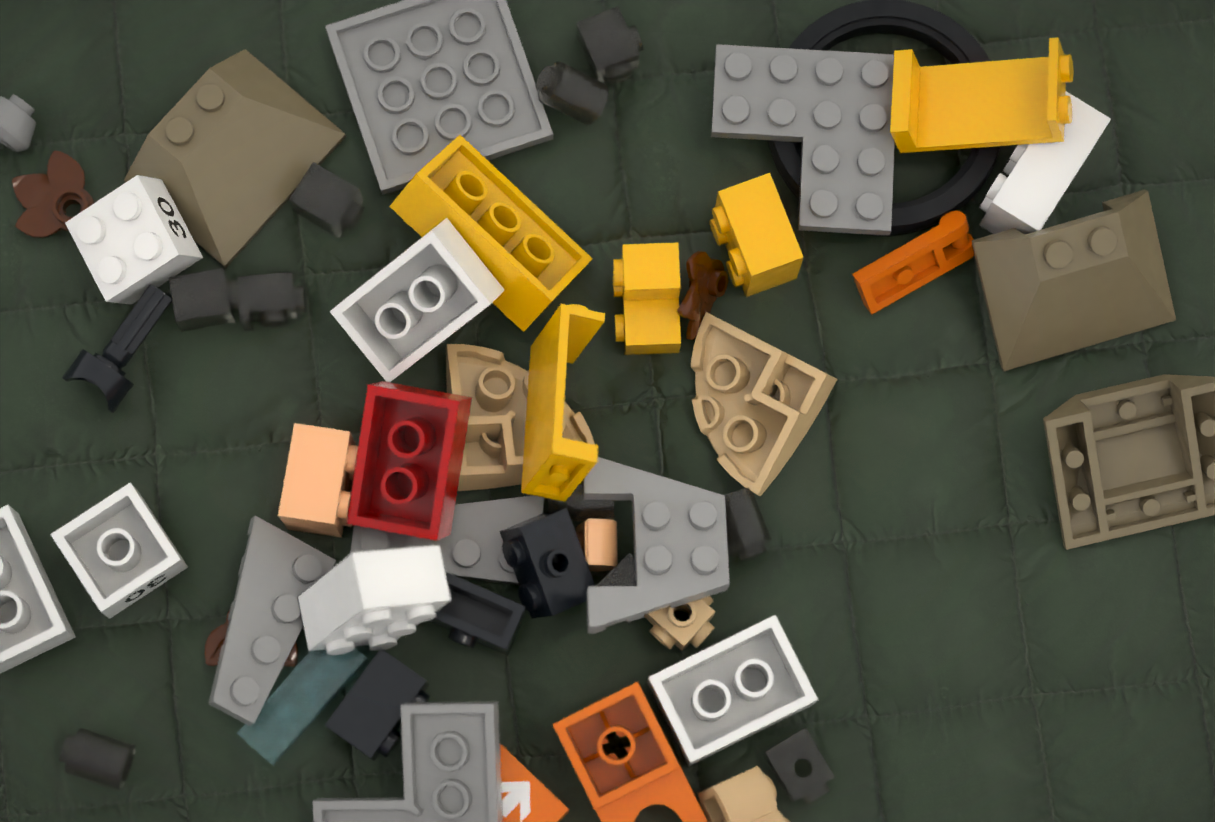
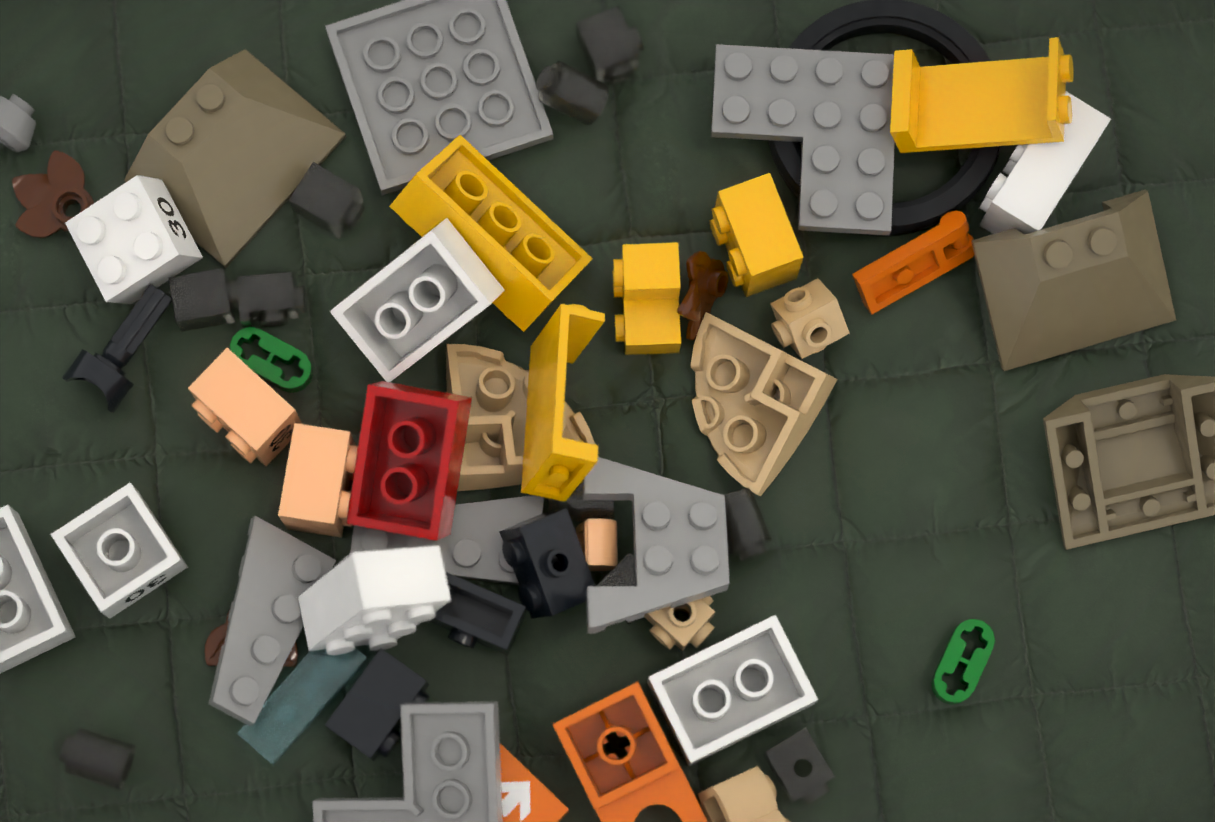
none -> light nougat brick [188,348,302,466]
none -> green beam [230,327,313,393]
none -> tan brick [770,278,850,359]
none -> green beam [931,619,995,705]

